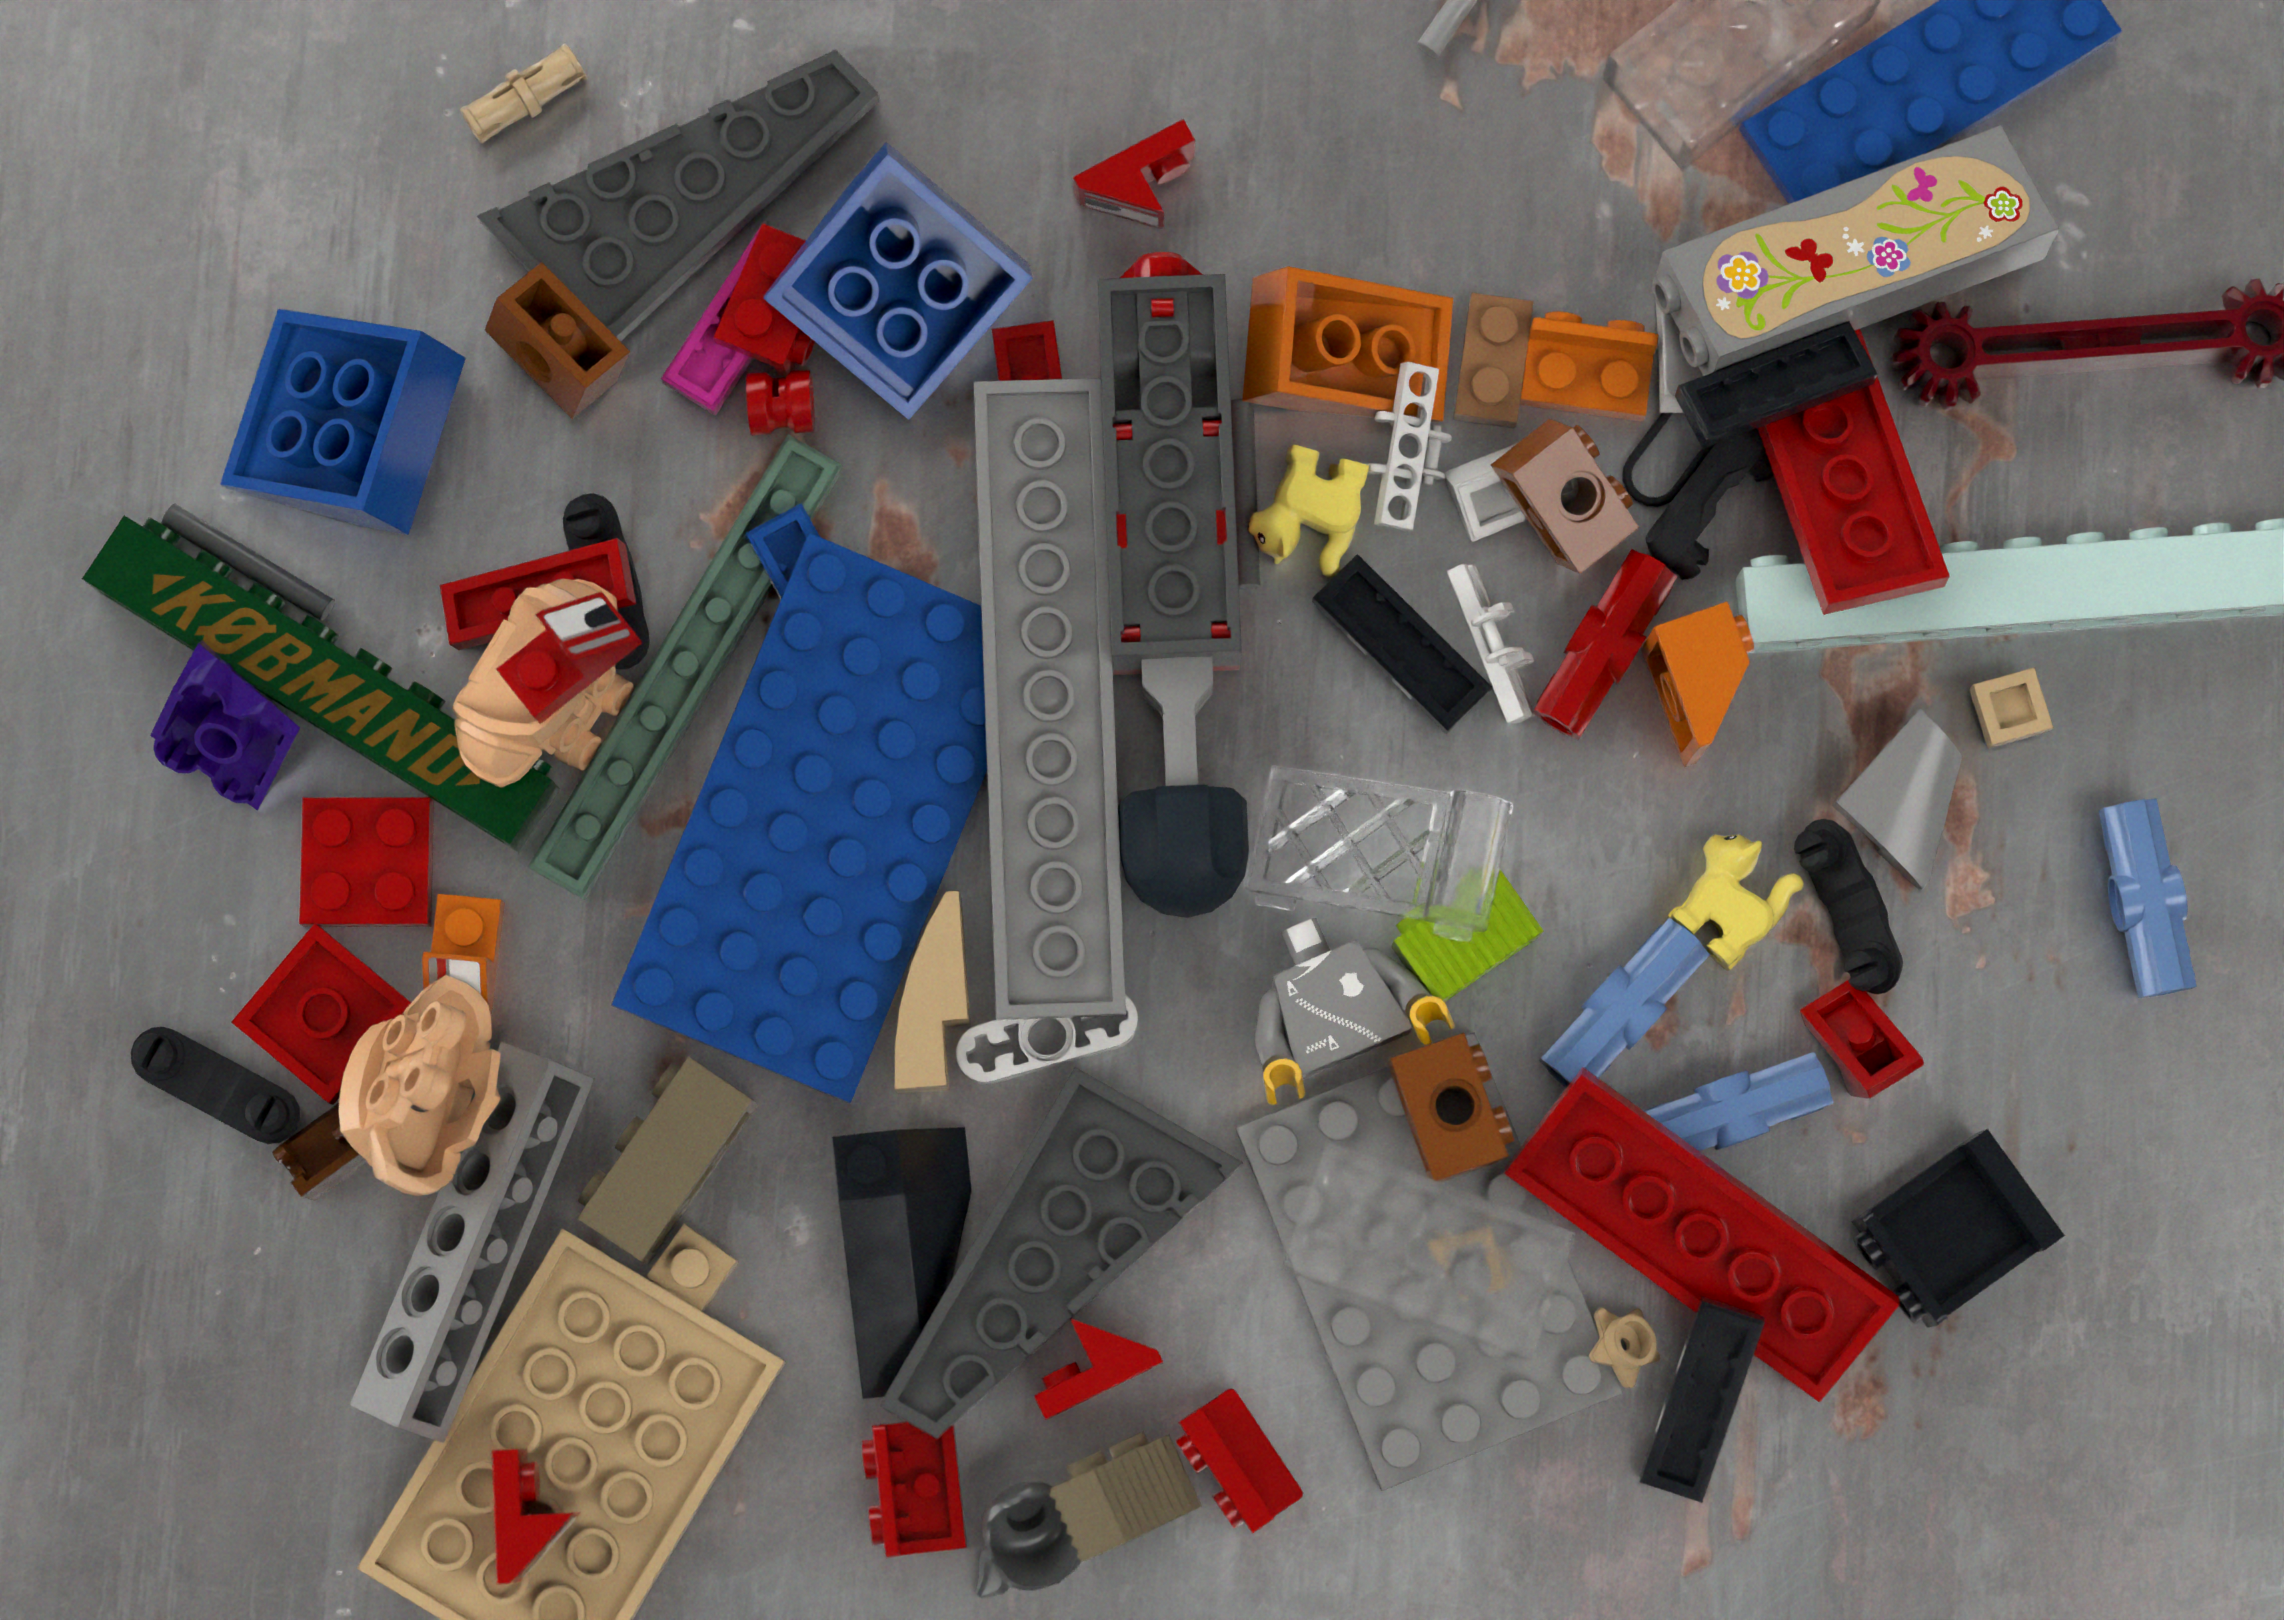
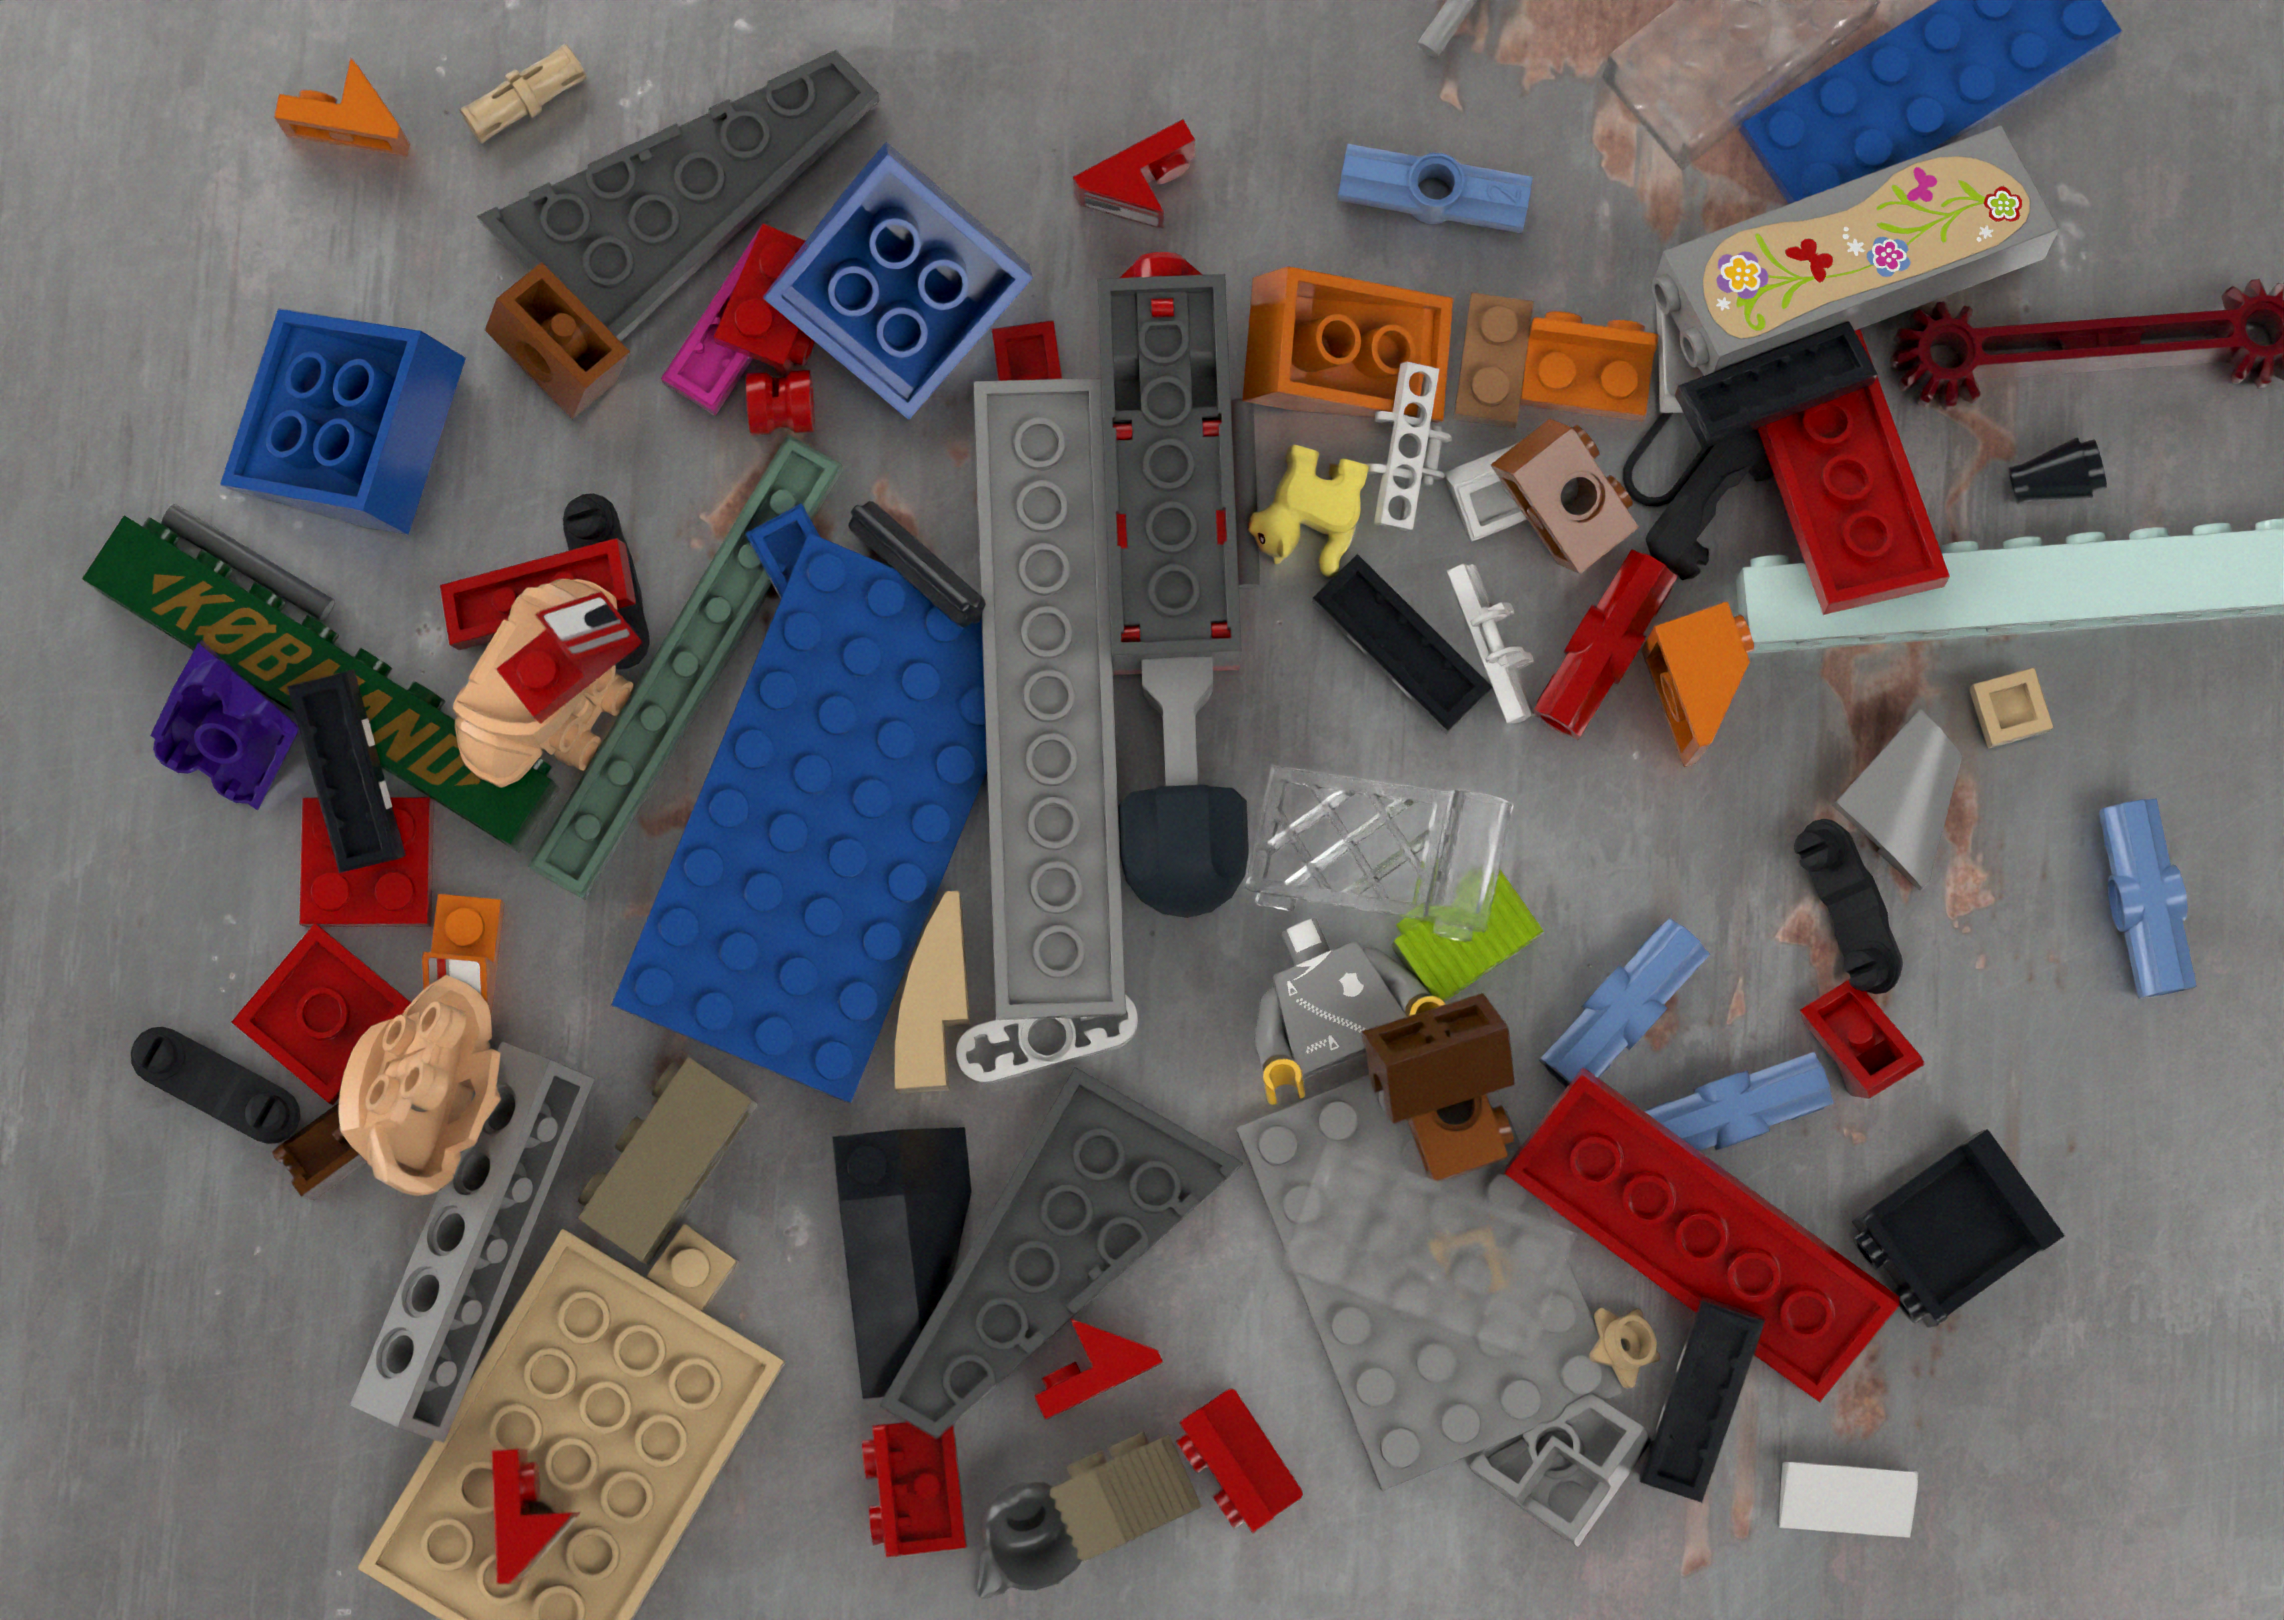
light yellow animal [1667,834,1804,971] -> none
none -> orange slope [274,58,410,157]
none -> black plate [287,669,406,873]
none -> black axle [848,501,986,628]
none -> medium blue piece [1337,144,1533,234]
none -> reddish brown hinge [1362,993,1515,1124]
none -> light grey slope [1469,1393,1651,1547]
none -> white slope [1778,1462,1919,1538]
none -> black cone [2008,437,2107,504]

